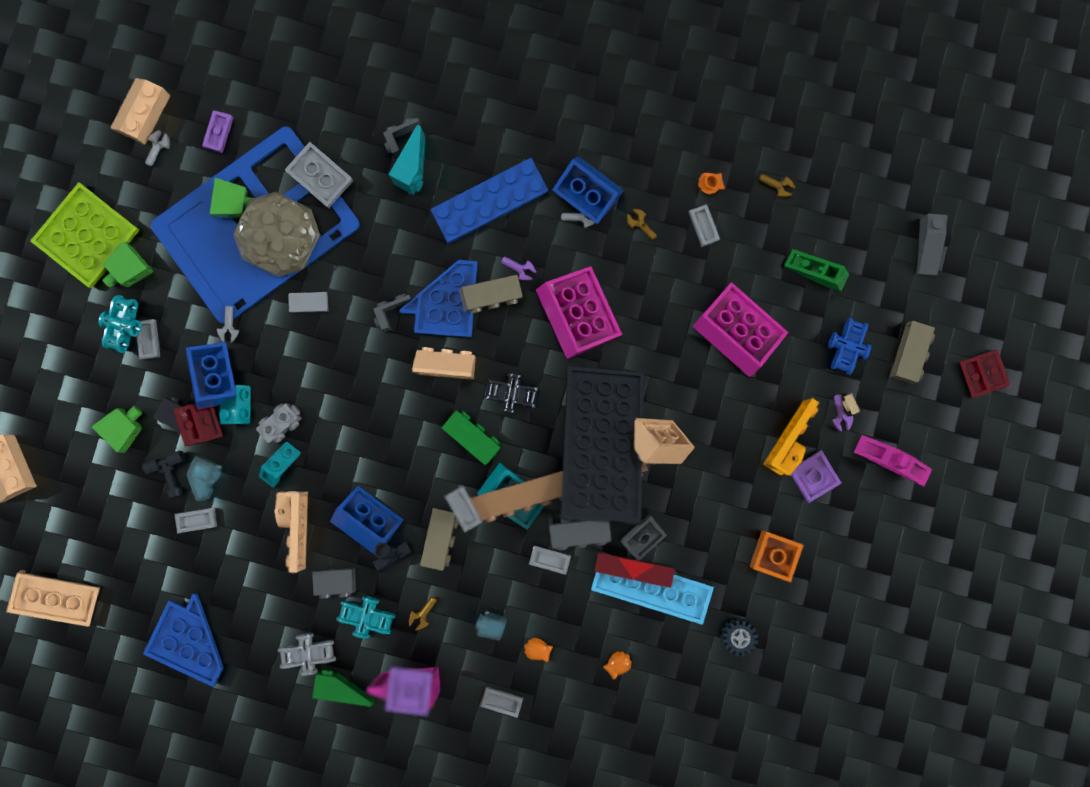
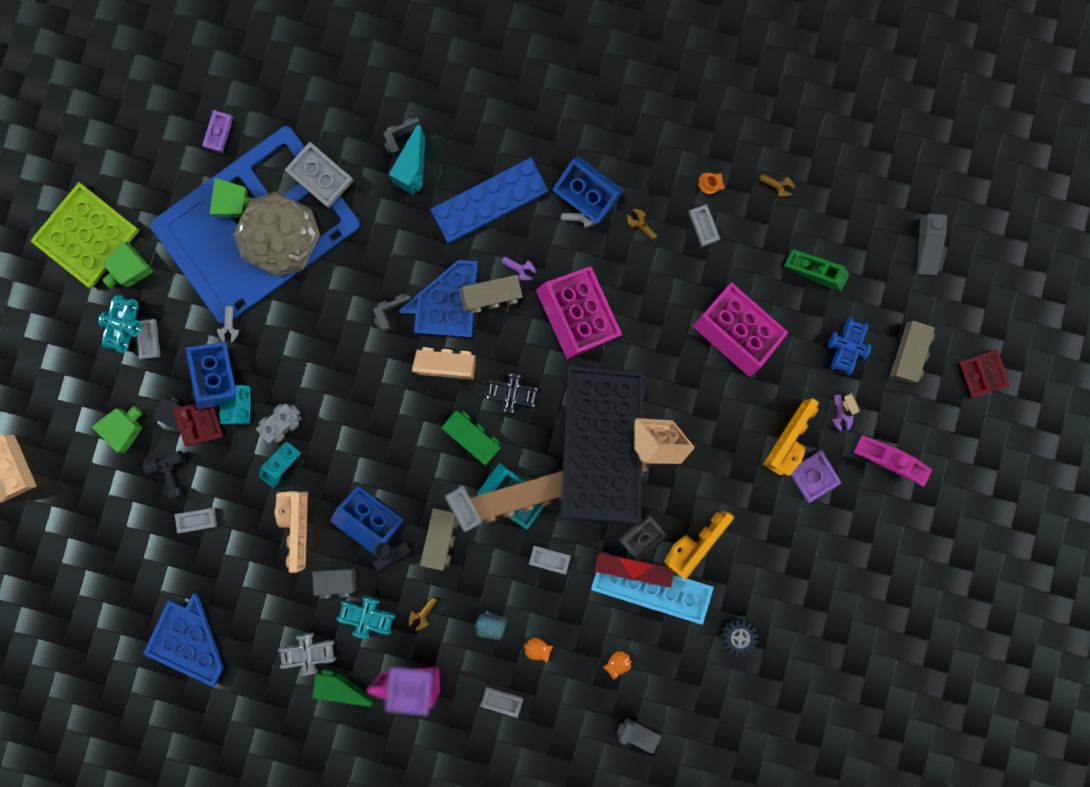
light nougat plate [7,570,100,627] -> none
light nougat slope [111,78,170,145] -> none
light grey bar [145,130,170,166] -> none
clear light blue slope [187,456,221,502] -> none
light grey tile [289,292,328,313] -> none
dark grey brick [548,513,611,550] -> none
orange brick [749,530,803,582] -> none
none -> dark grey bracket [617,718,661,753]
none -> light orange plate [664,511,734,579]

